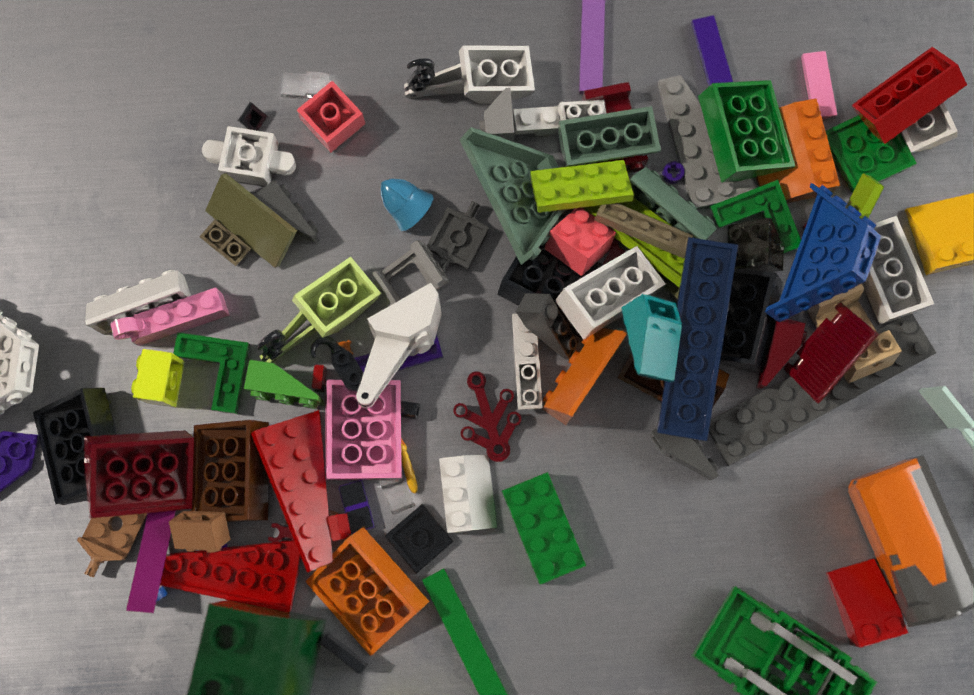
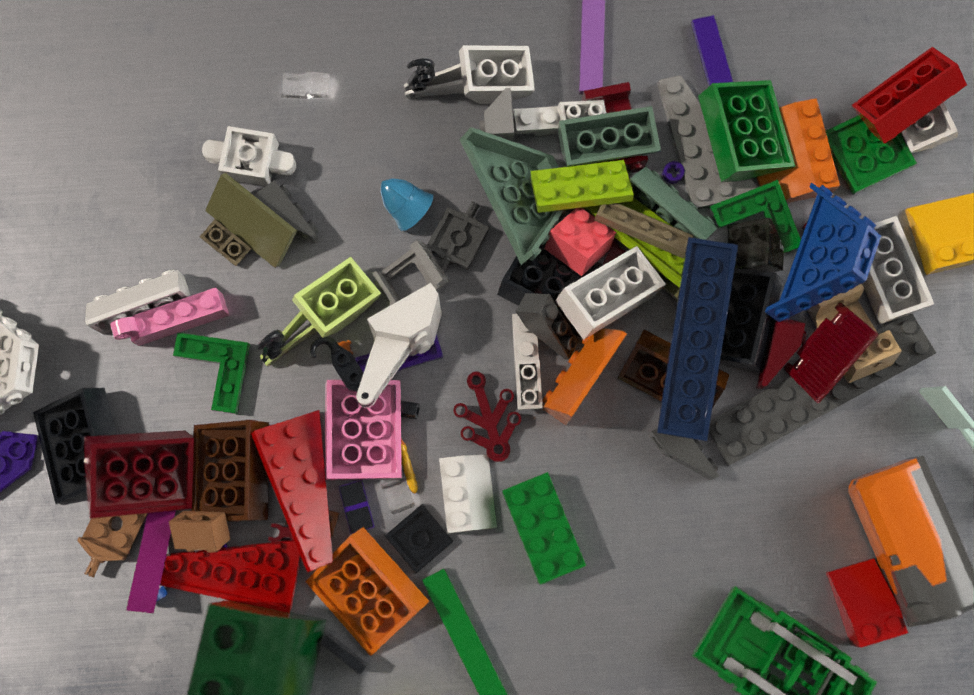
neon yellow brick [131,349,185,408] -> none
black slope [238,102,267,131] -> none
bright green slope [244,360,325,409] -> none
coral brick [297,81,366,153] -> none
red tile [312,364,327,392] -> none
red tile [328,513,351,541] -> none
teal slope [621,294,682,382] -> none
bright pink tile [801,51,837,120] -> none
lime tile [845,173,884,219] -> none

